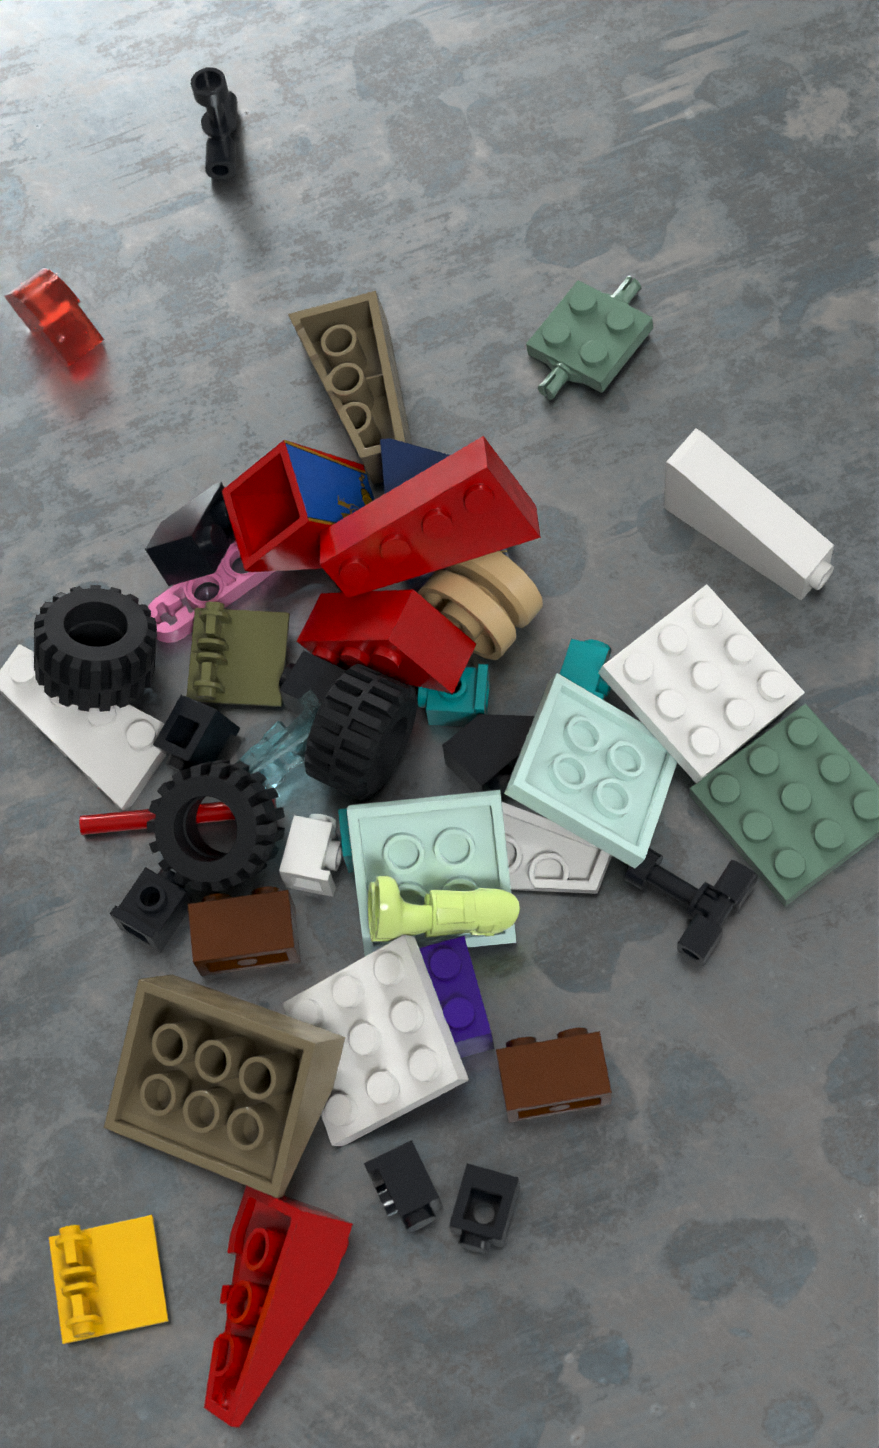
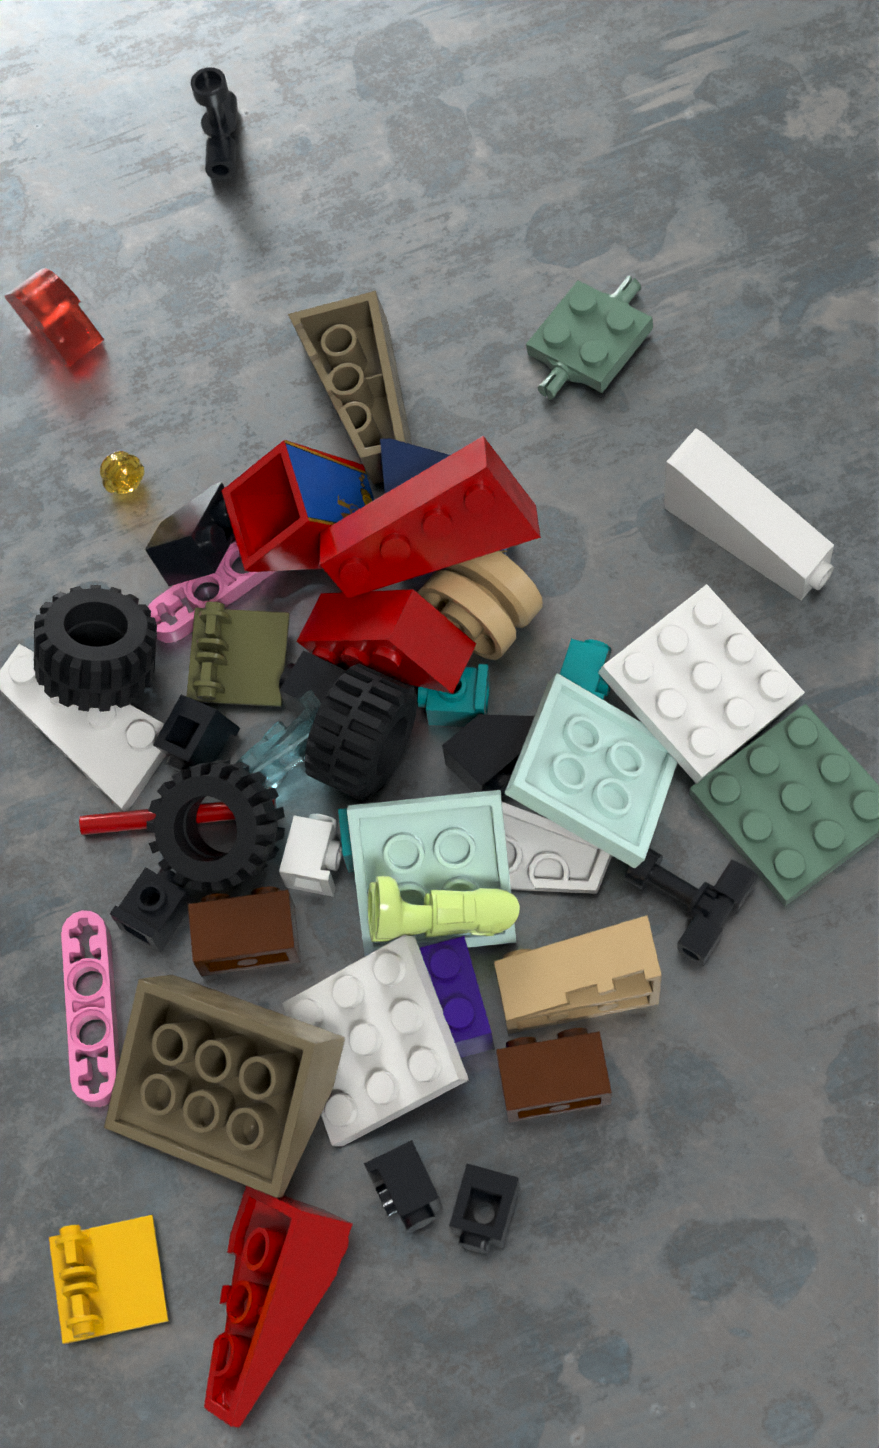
none -> bright pink beam [61,910,120,1107]
none -> clear yellow plate [100,451,144,495]
none -> tan wedge [494,915,662,1034]

